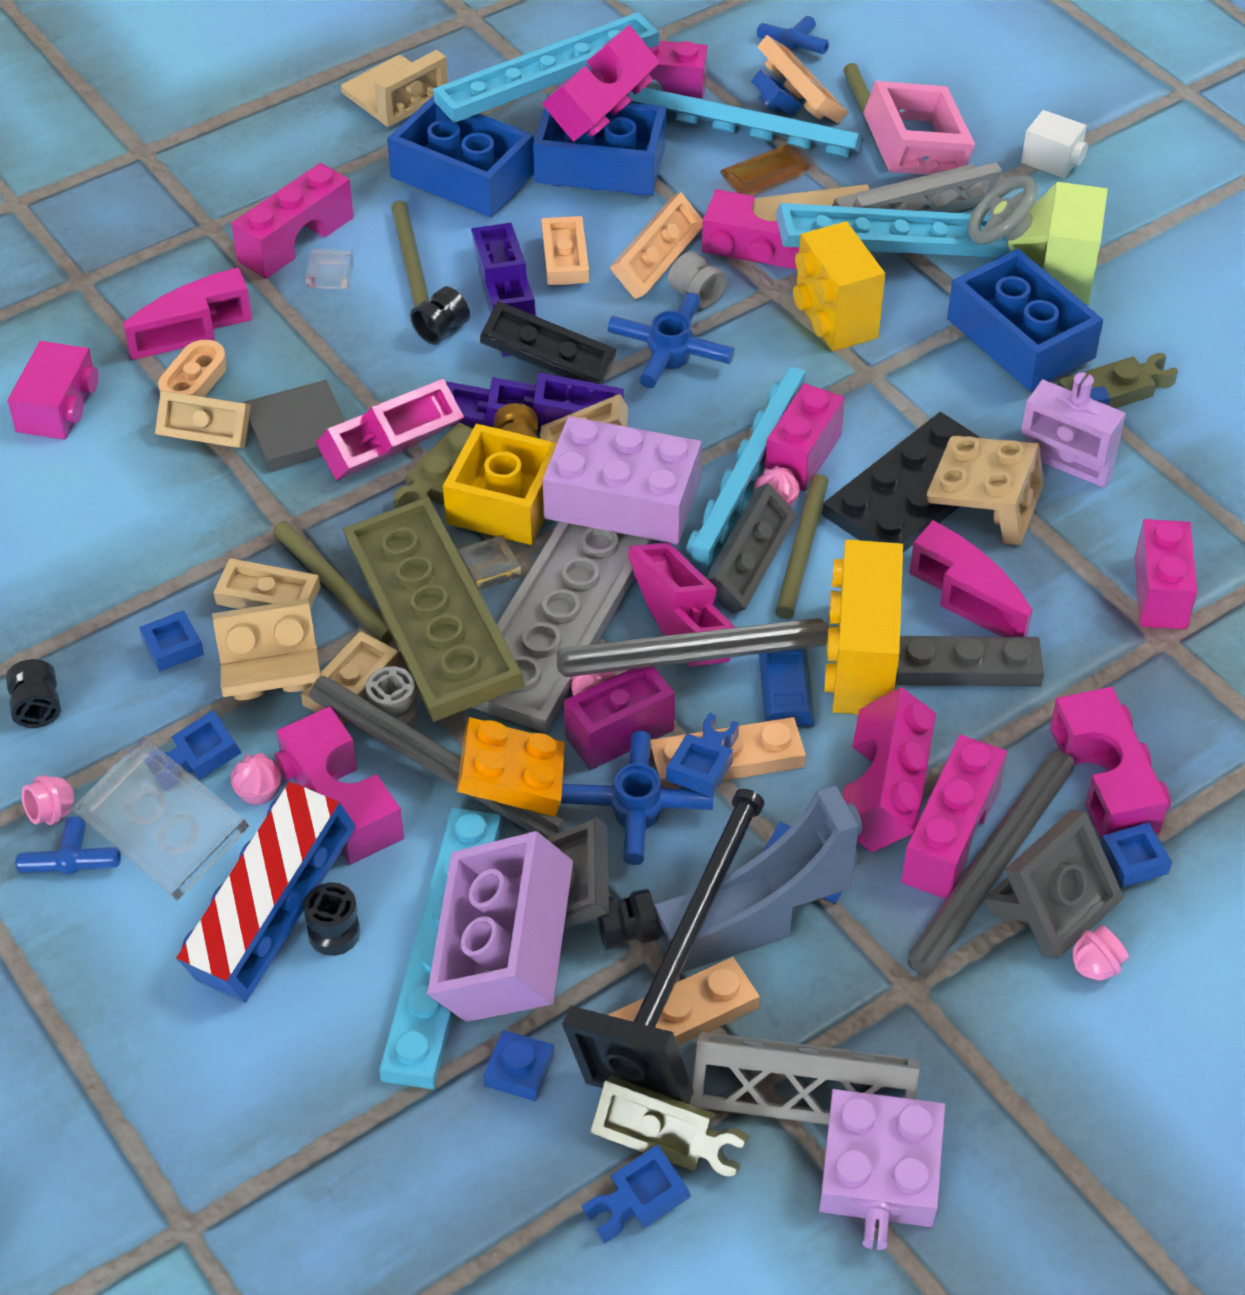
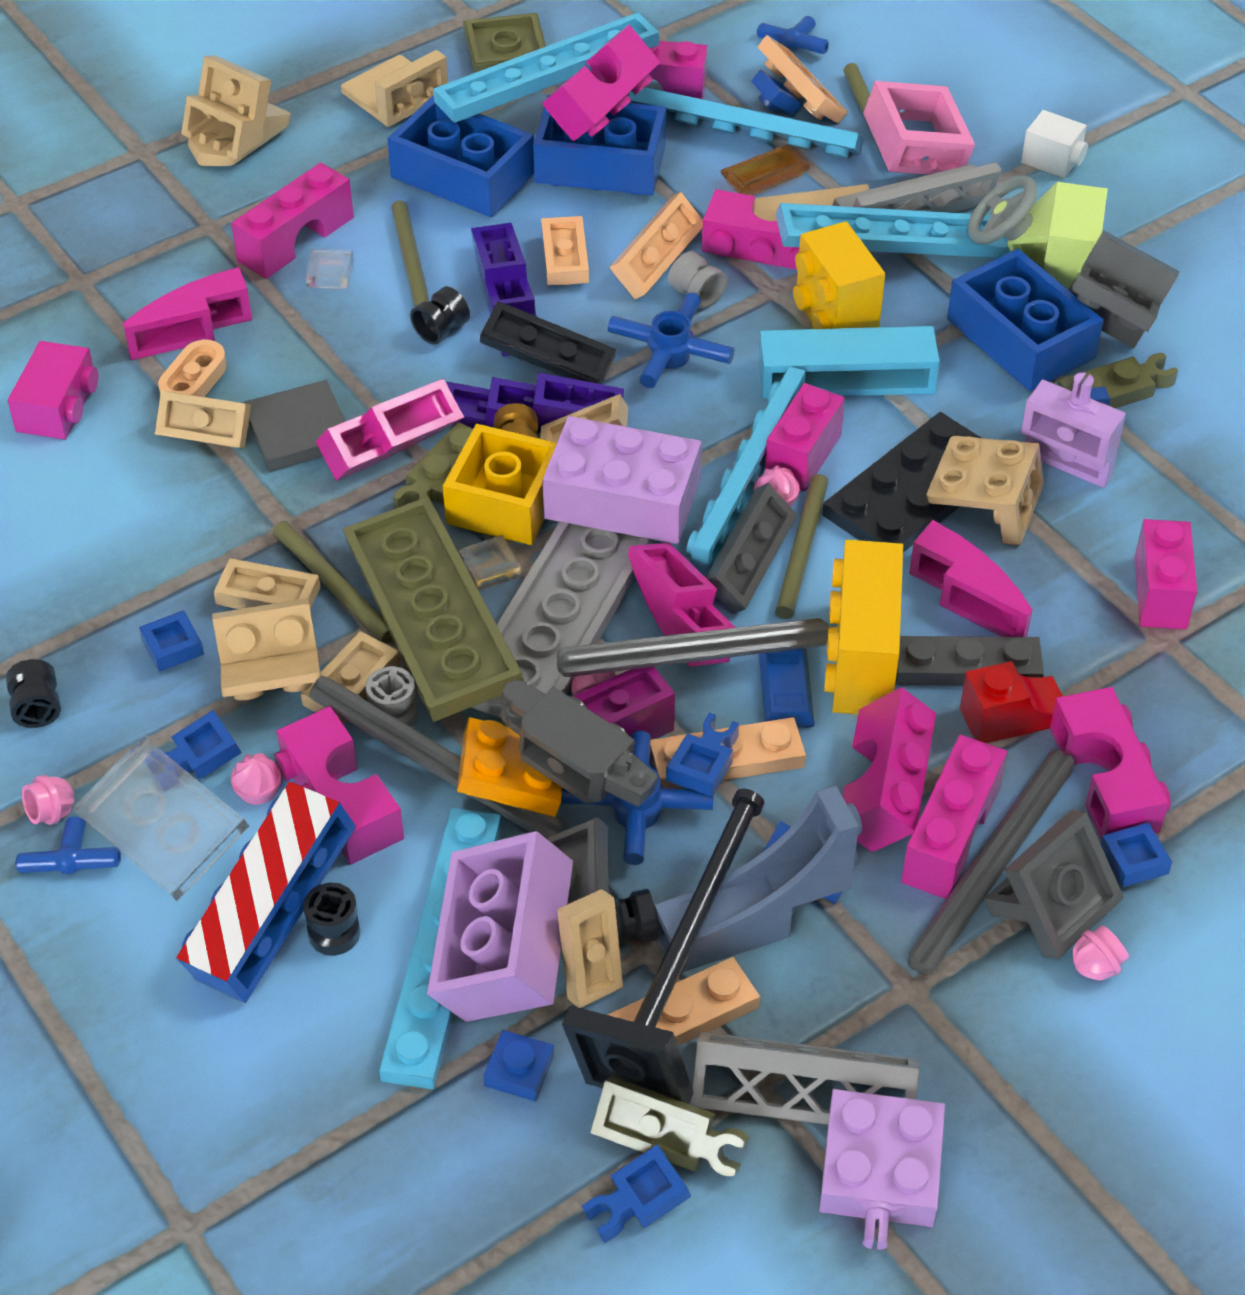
none -> tan piece [181,55,291,166]
none -> olive tile [463,13,546,73]
none -> dark grey hinge [500,679,658,807]
none -> tan plate [557,889,623,1008]
none -> medium azure brick [758,326,940,398]
none -> red arch [959,661,1063,743]
none -> dark grey bracket [1068,230,1180,348]

